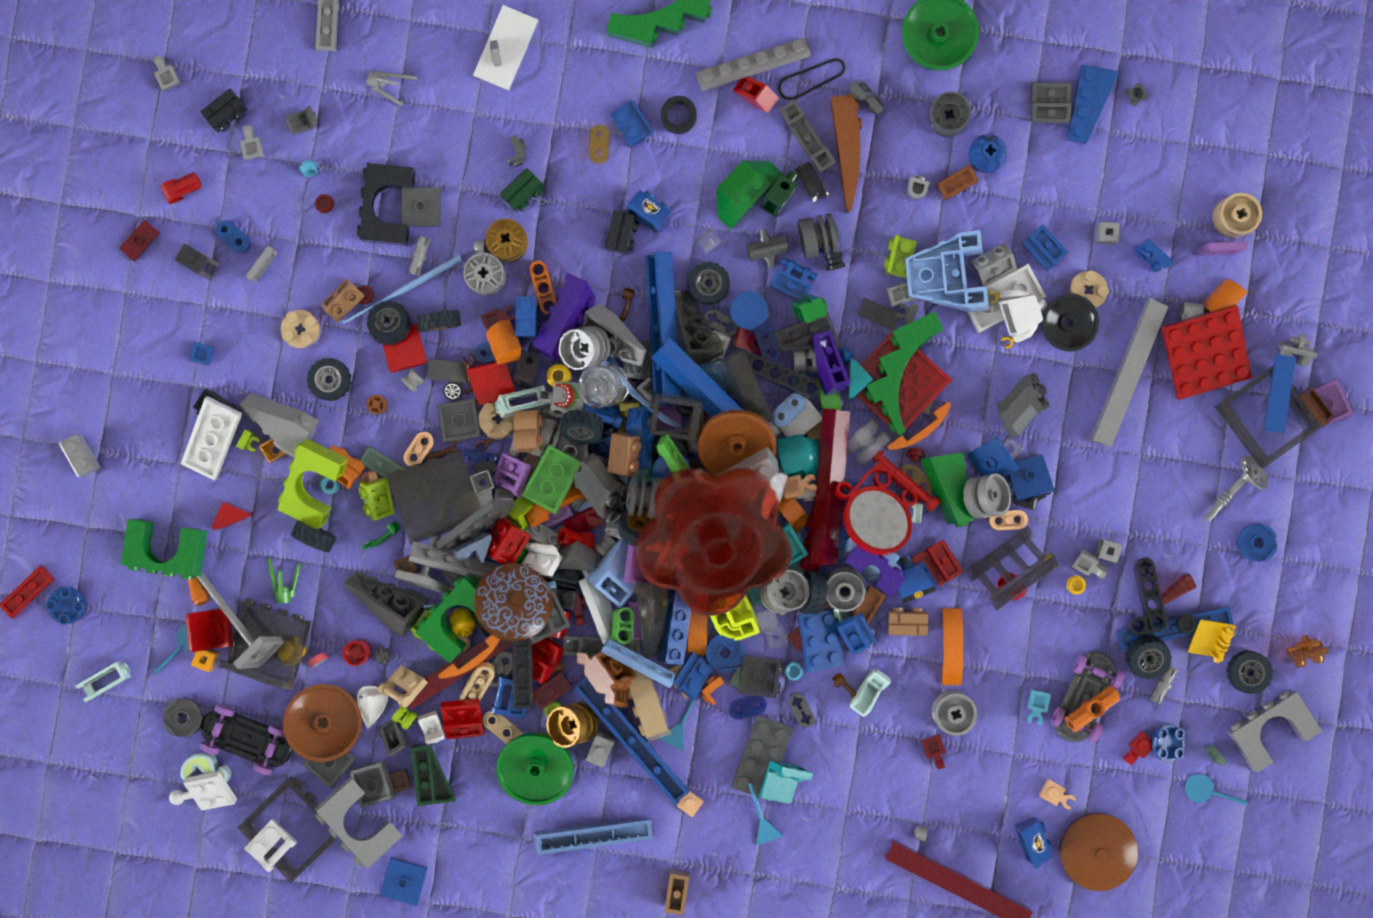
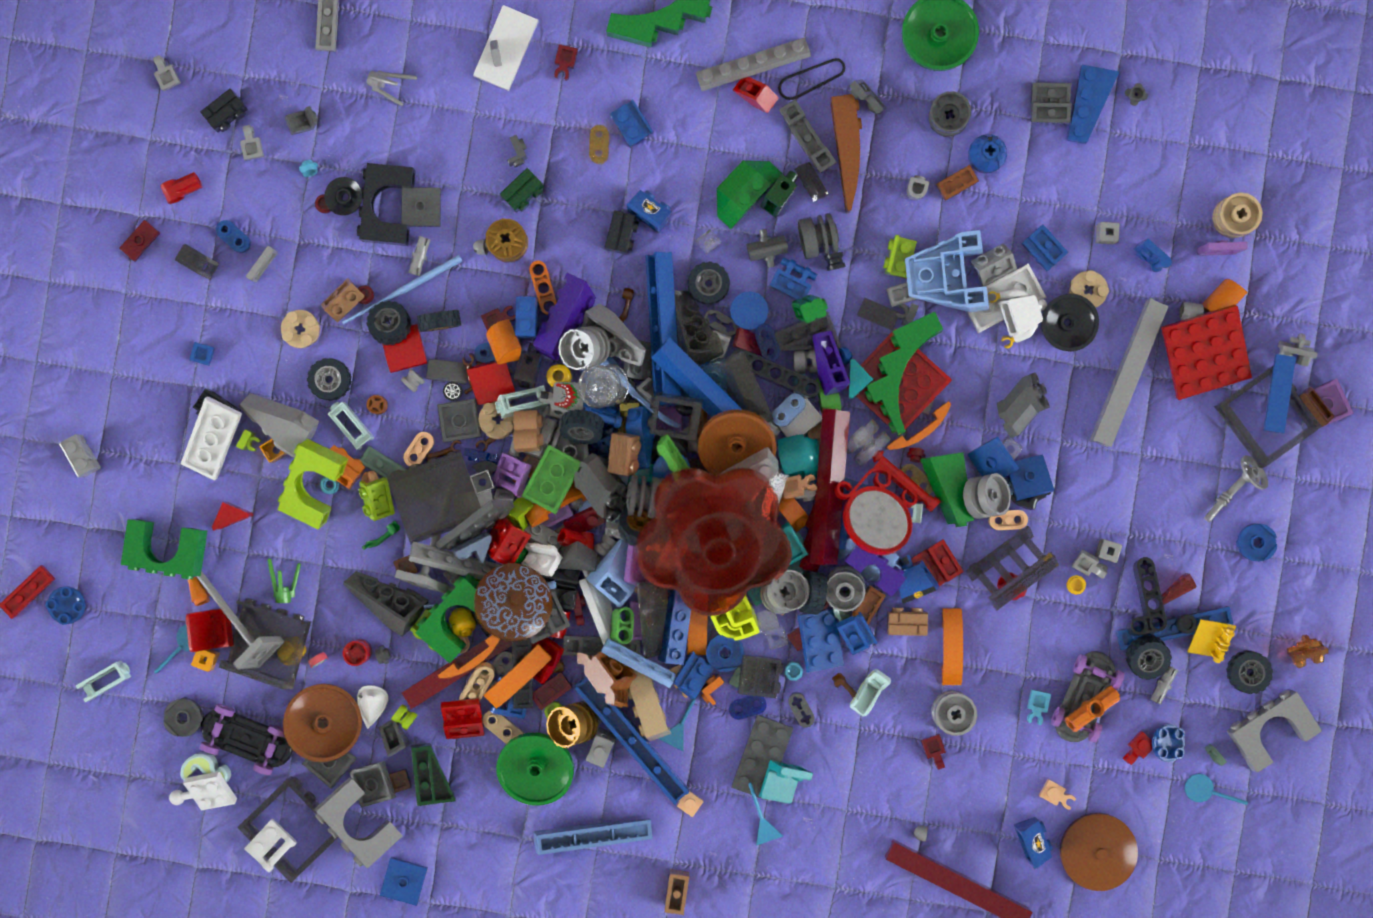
black wheel [291,520,336,553] -> none
tan plate [378,665,428,707] -> none
white bracket [418,710,444,745] -> none
light grey wheel [463,253,507,297] -> none
black tyre [661,96,697,134] -> none
none -> black dish [324,177,363,216]
none -> light aqua window [328,402,375,450]
none -> orange slope [483,644,552,709]
none -> dark red plate [554,44,578,81]

